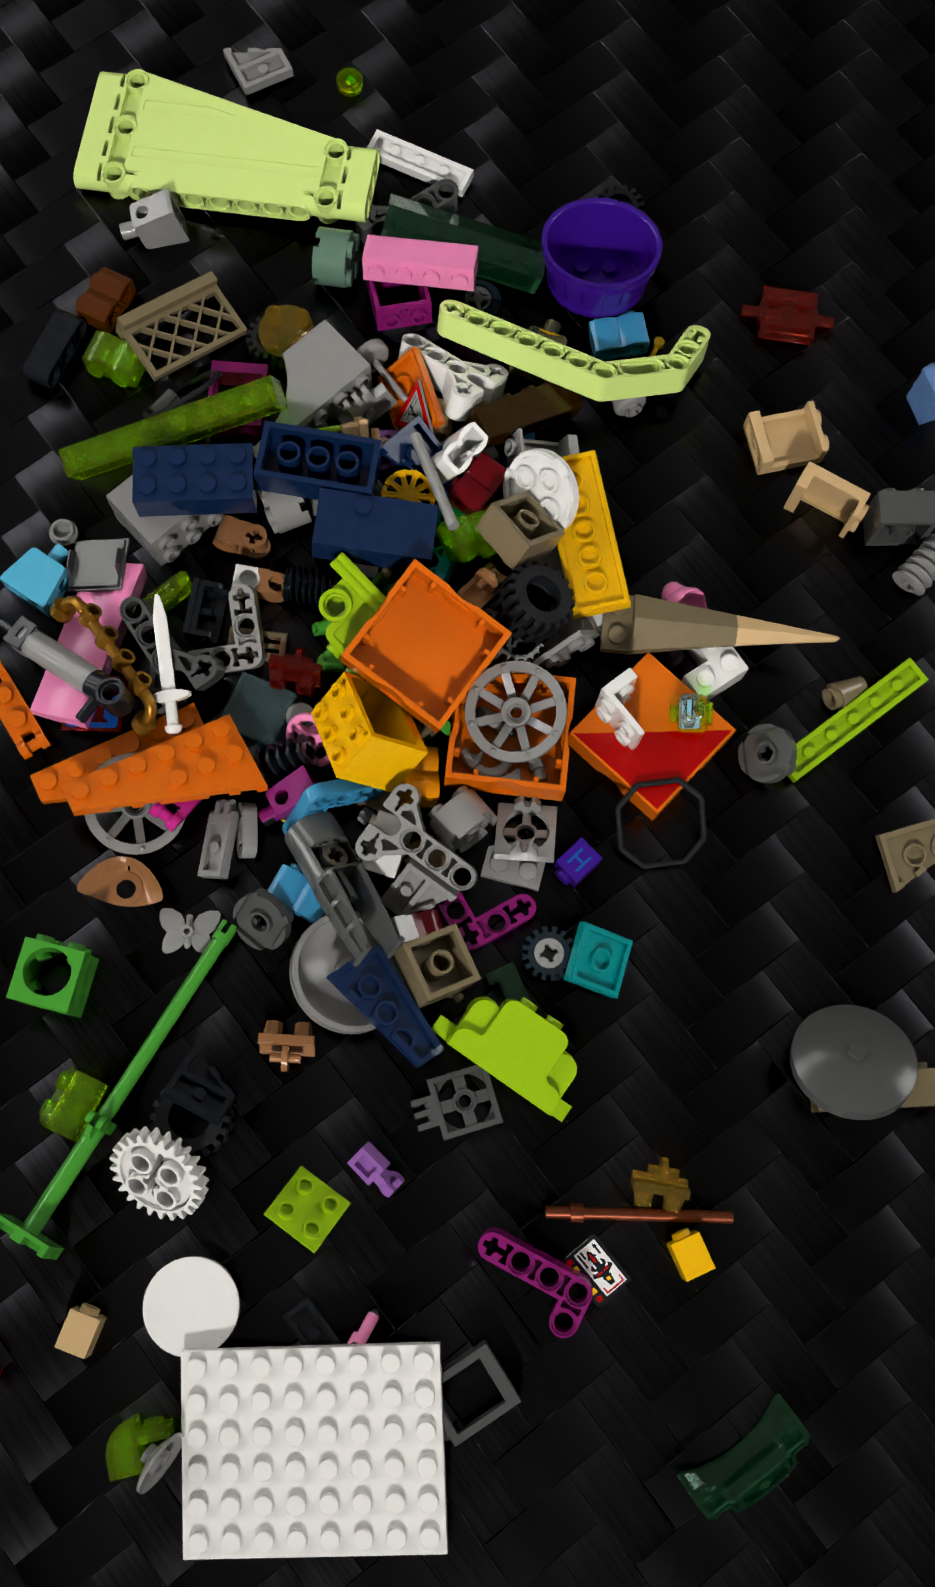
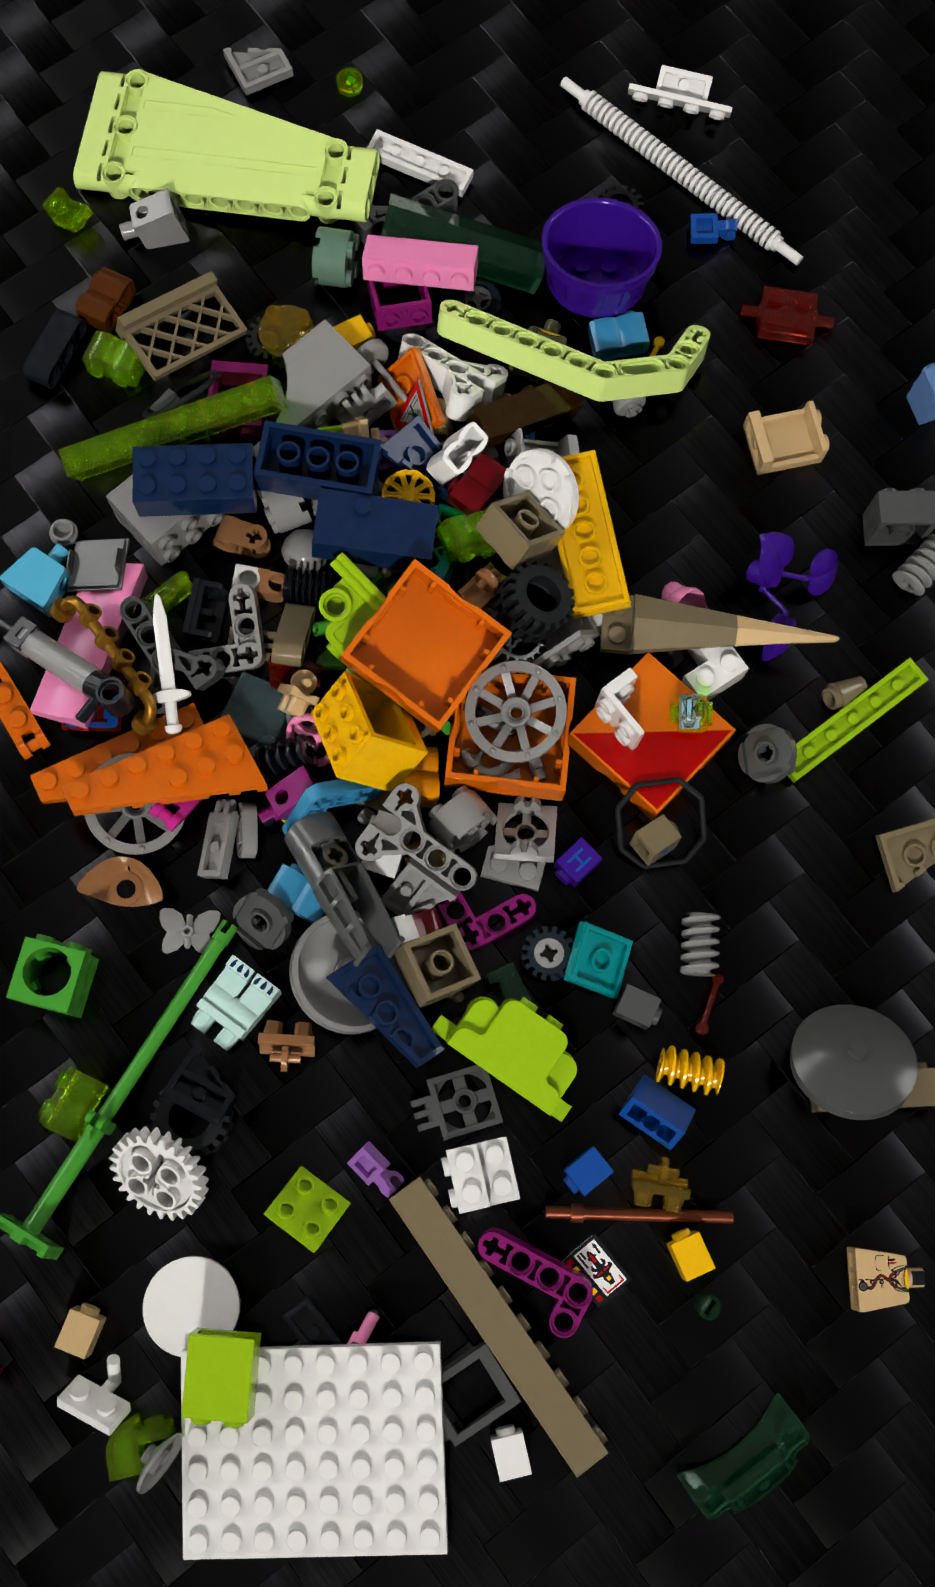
light grey bar [410,432,459,531] -> none
tan panel [783,461,871,538] -> none
none -> clear neon green bracket [42,187,93,232]
none -> white plate [57,1354,131,1436]
none -> lime brick [181,1328,261,1428]
none -> light aqua hips [191,955,282,1051]
none -> dark tan beam [271,602,316,668]
none -> tan hips [277,669,320,718]
none -> light grey hair [281,529,327,574]
none -> yellow brick [333,314,376,351]
none -> dark tan brick [389,1176,608,1478]
none -> white plate [441,1136,520,1214]
none -> white brick [490,1424,532,1482]
none -> white hose [560,77,803,266]
none -> blue brick [563,1146,614,1196]
none -> dark grey brick [612,984,663,1030]
none -> blue brick [619,1074,696,1150]
none -> white bracket [628,65,733,120]
none -> dark tan brick [630,814,682,866]
none -> yellow piece [656,1045,725,1095]
none -> light grey piece [680,912,720,976]
none -> blue plate [690,213,737,244]
none -> clear red hinge [695,973,724,1035]
none -> clear green hinge [695,1293,722,1320]
none -> dark purple plant [746,532,838,661]
none -> tan torso [847,1247,925,1312]

